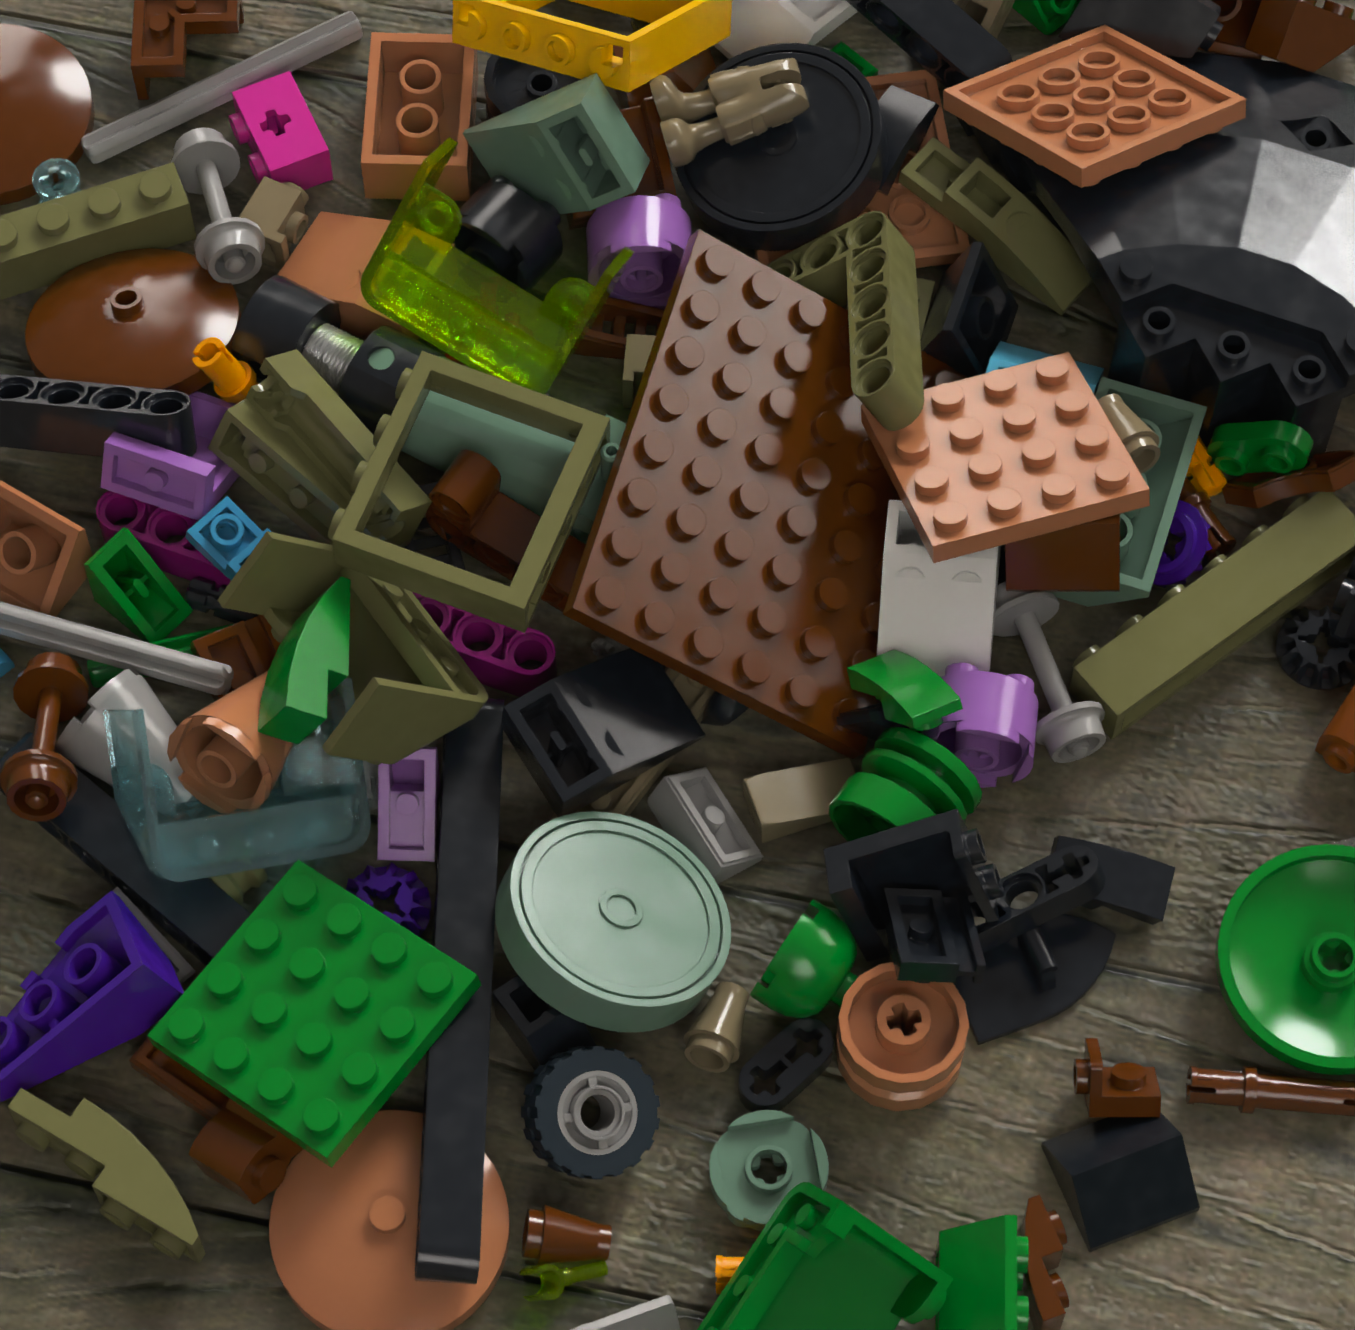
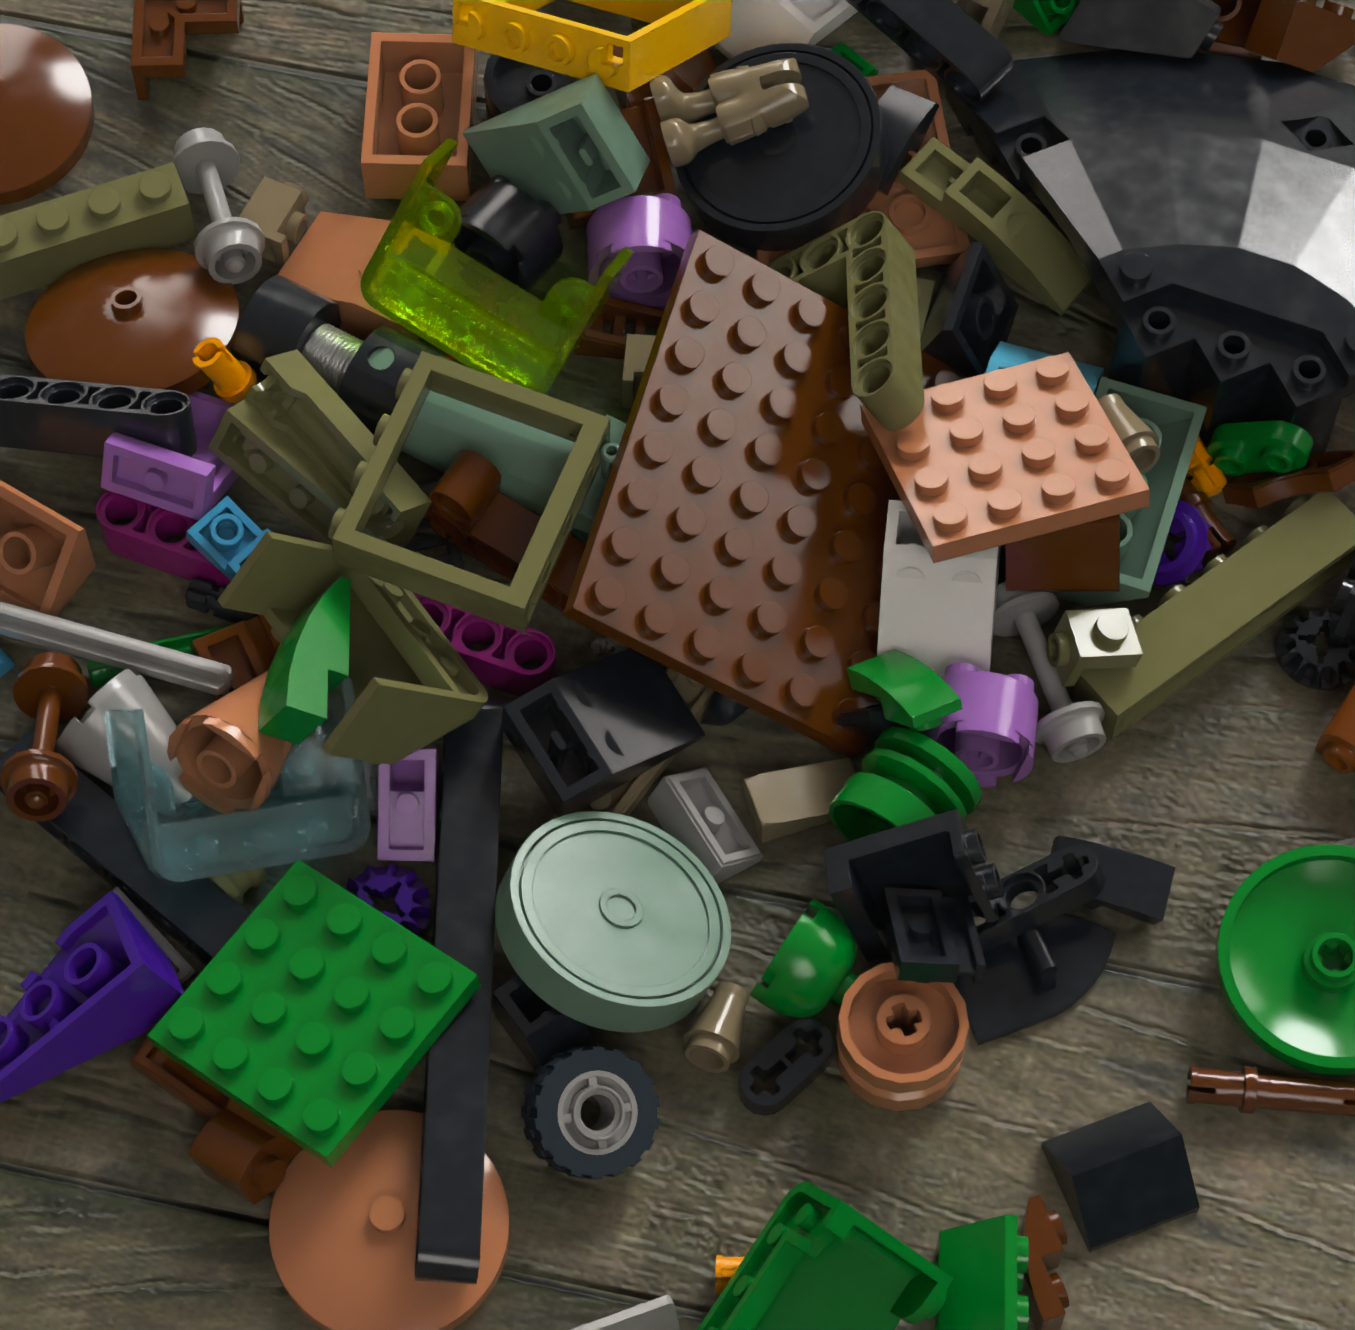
olive slope [7,1088,206,1263] -> none
clear light blue bush [32,158,81,203] -> none
light grey axle [81,11,363,164] -> none
green slope [83,527,193,643] -> none
dark pink brick [228,71,333,190] -> none
clear neon green hand [519,1261,608,1301] -> none
reddish brown cone [522,1205,612,1265] -> none
sand green plate [709,1110,829,1231] -> none
nougat plate [943,24,1246,188] -> none
reddish brown bracket [1073,1038,1161,1117] -> none
none -> olive bracket [1047,608,1143,687]

